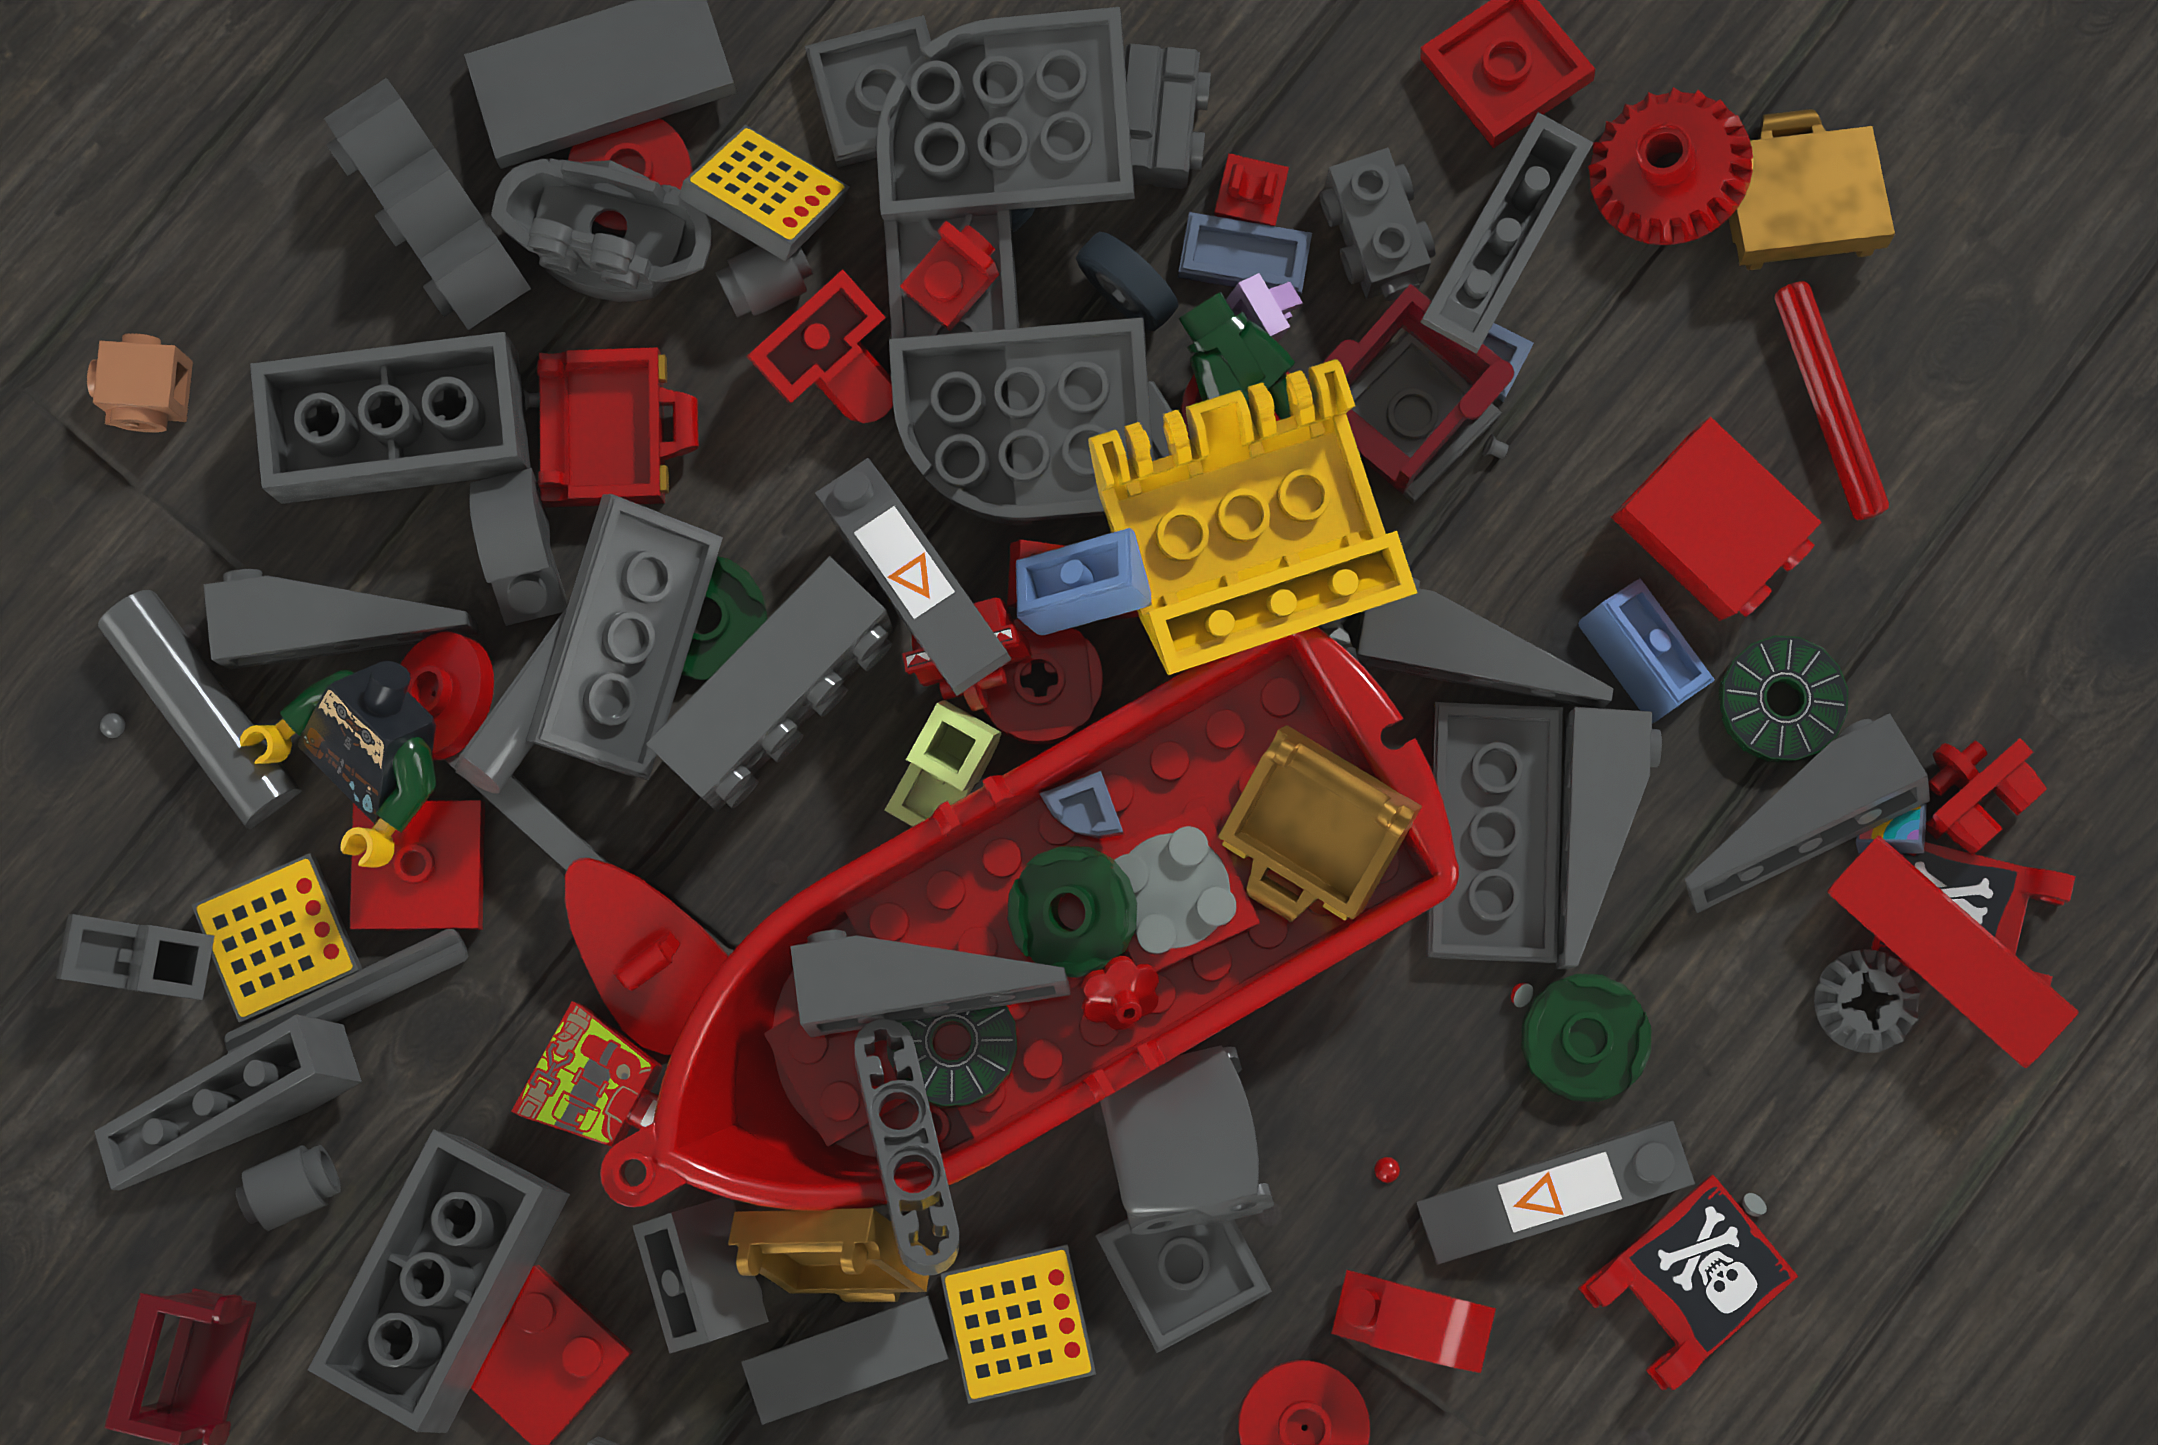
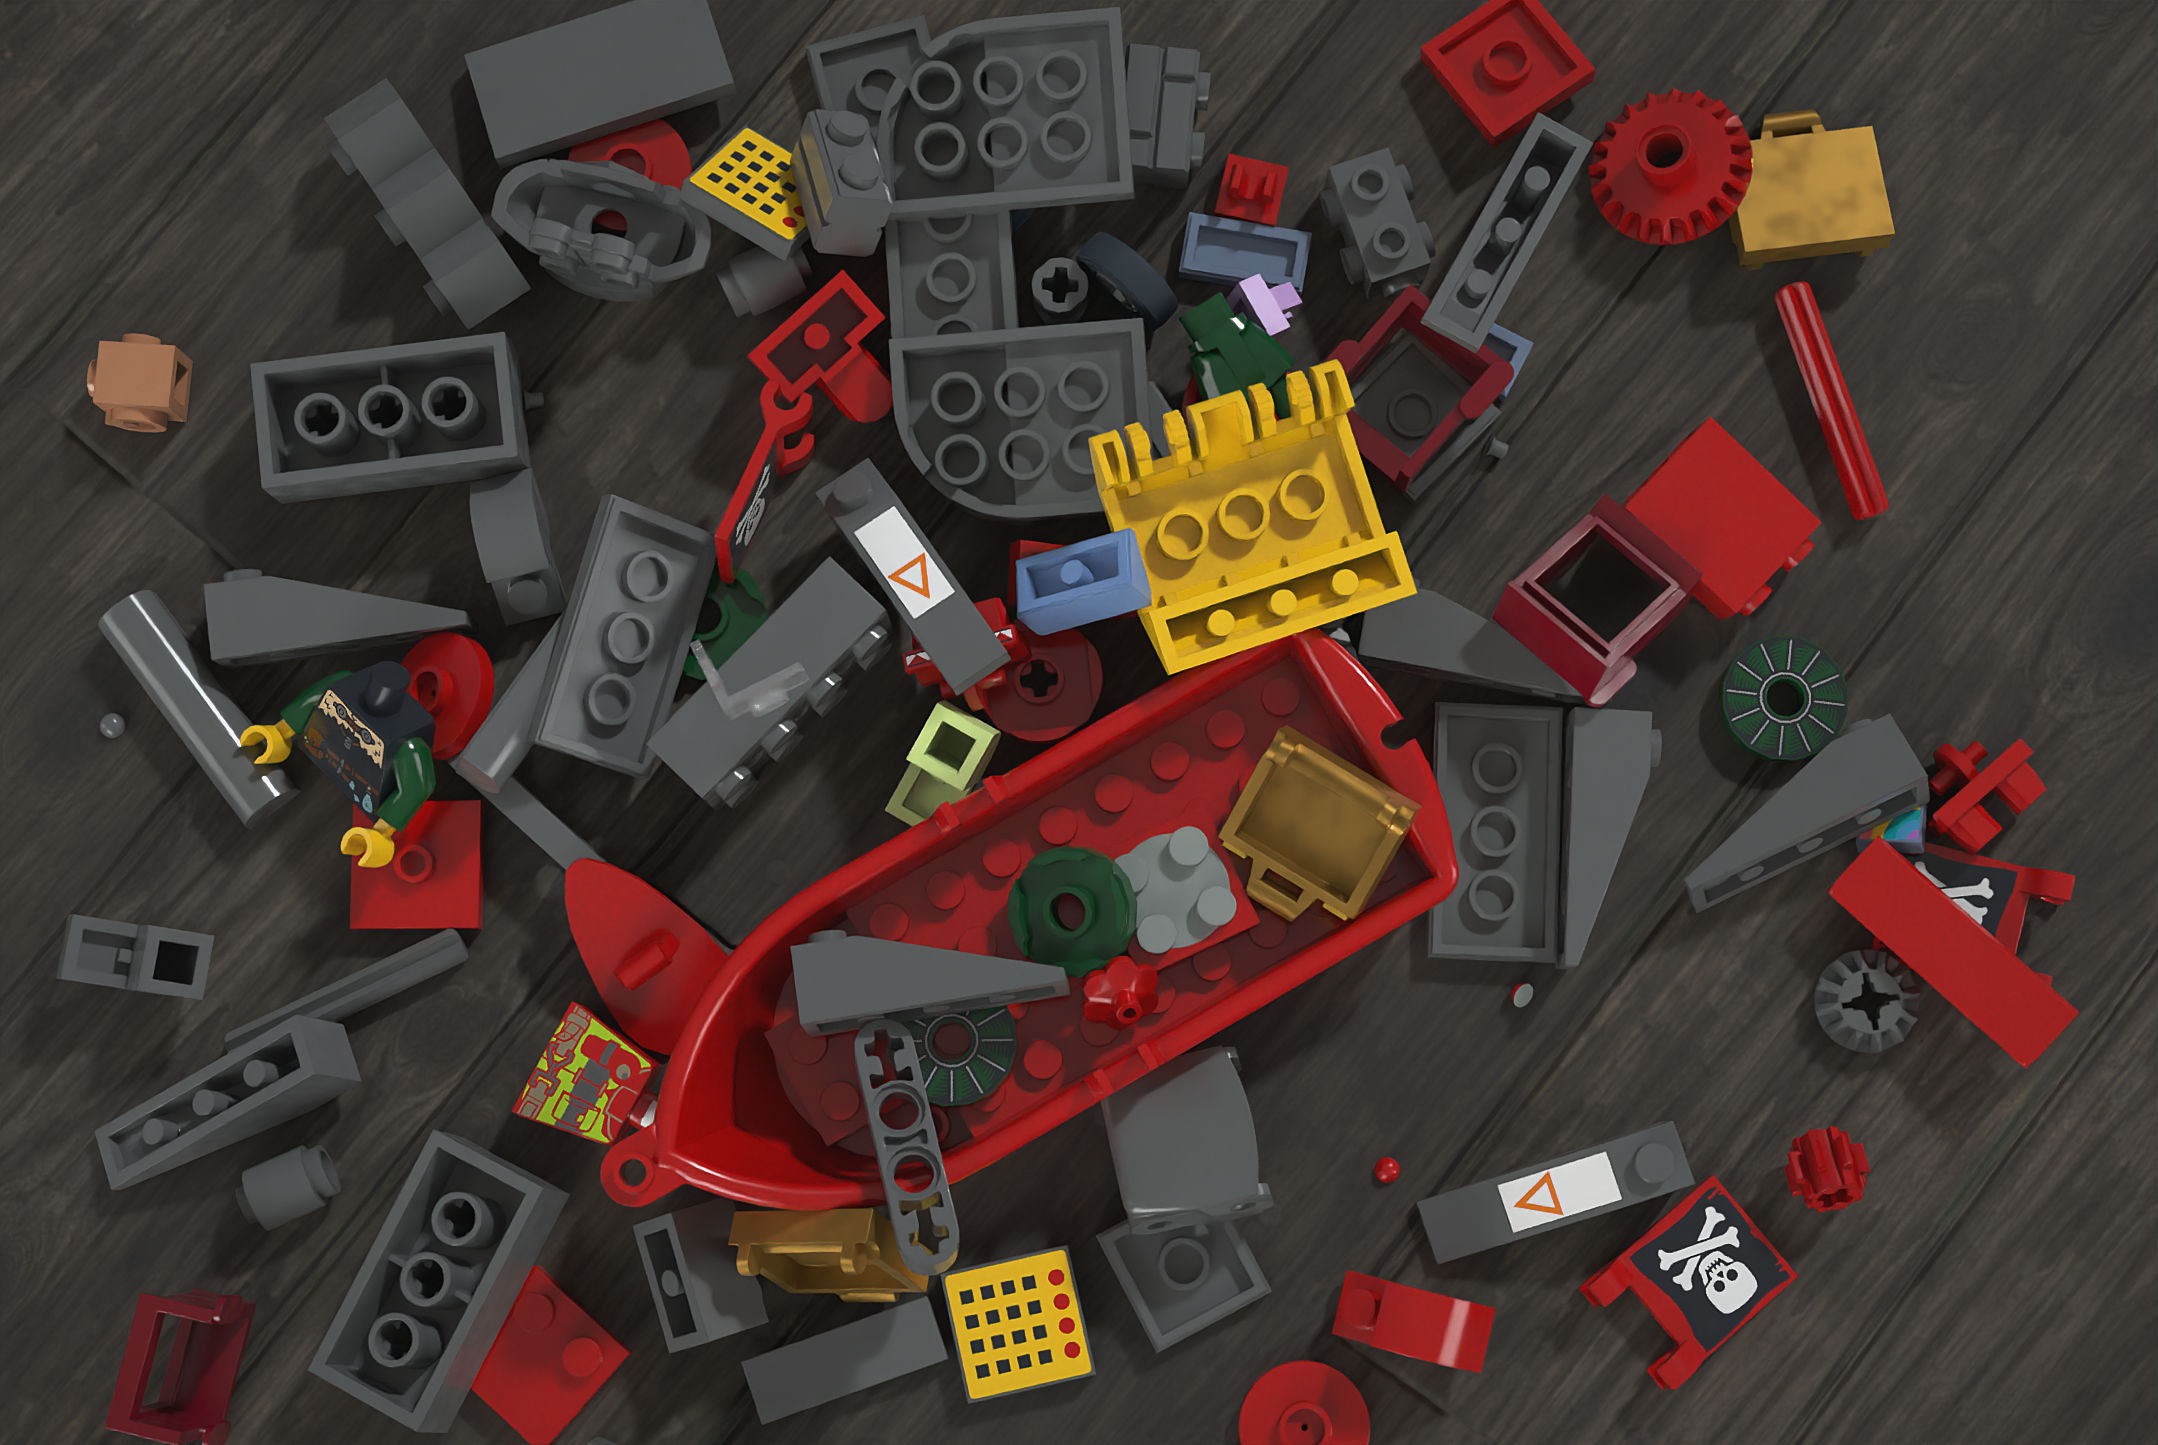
yellow tile [191,853,362,1024] -> none
red piece [537,347,699,507] -> none
red bracket [900,221,1000,331] -> none
sand blue tile [1040,771,1124,839] -> none
dark green tile [1521,974,1651,1102] -> none
medium blue slope [1578,578,1715,723] -> none
light grey piece [1742,1193,1767,1217] -> none
none -> clear bracket [690,639,809,720]
none -> red flag [714,379,815,585]
none -> dark grey brick [789,109,893,257]
none -> dark grey bush [1032,257,1088,326]
none -> dark red piece [1491,493,1704,707]
none -> red gear [1784,1126,1871,1212]

